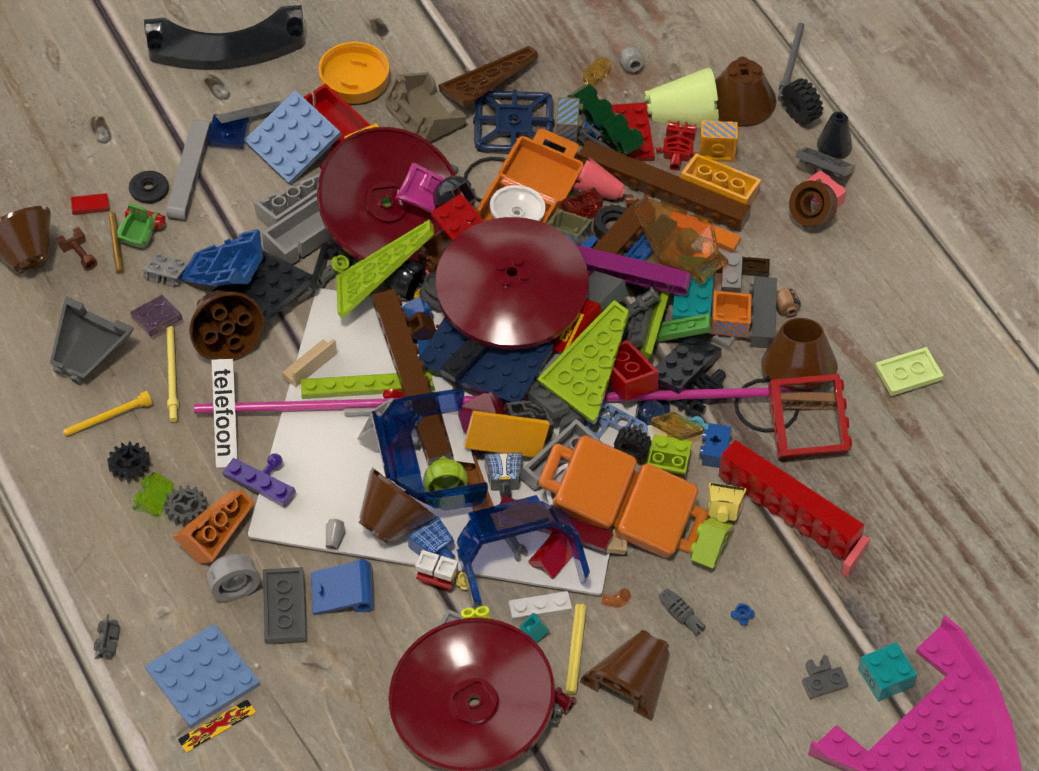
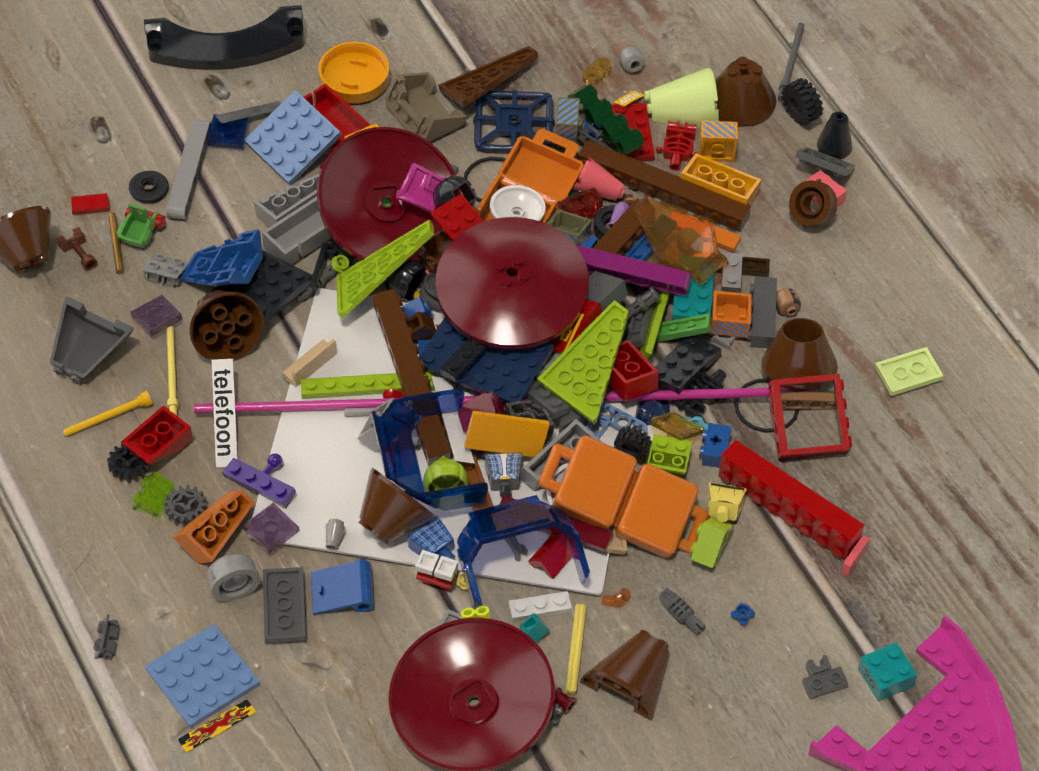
none -> red slope [121,405,193,465]
none -> clear purple plate [243,503,300,554]
none -> medium lavender cone [609,202,630,228]
none -> yellow sticker [614,91,644,107]

